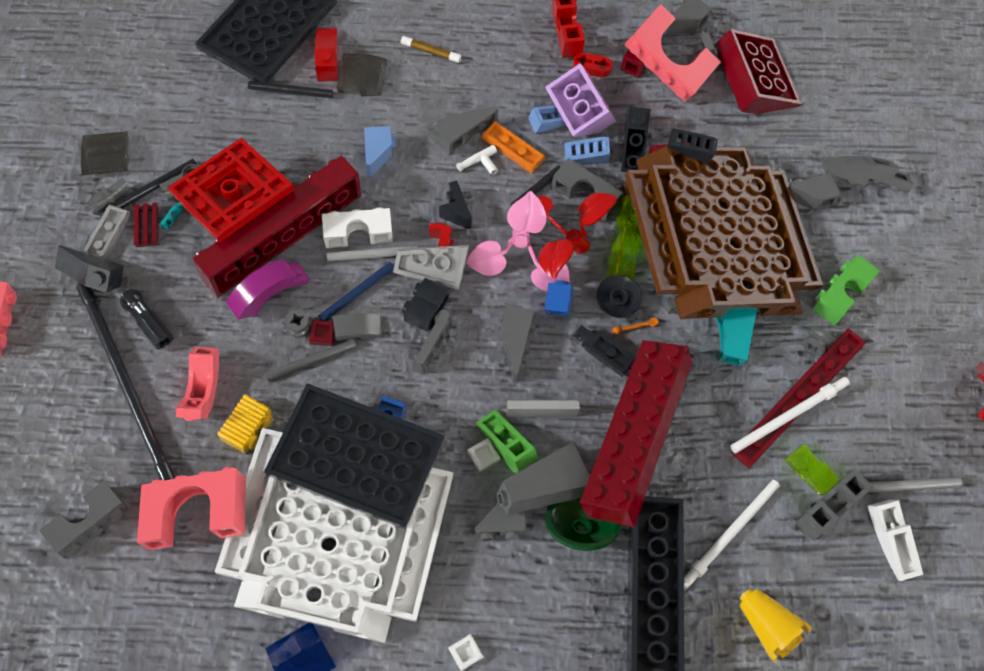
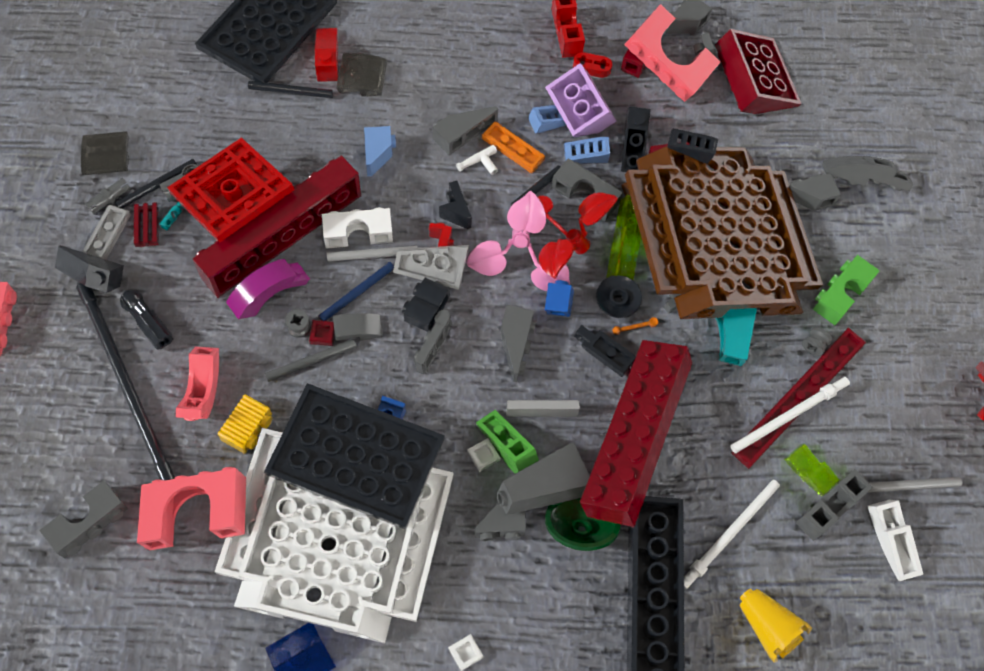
pearl gold bar [401,36,461,63] -> none

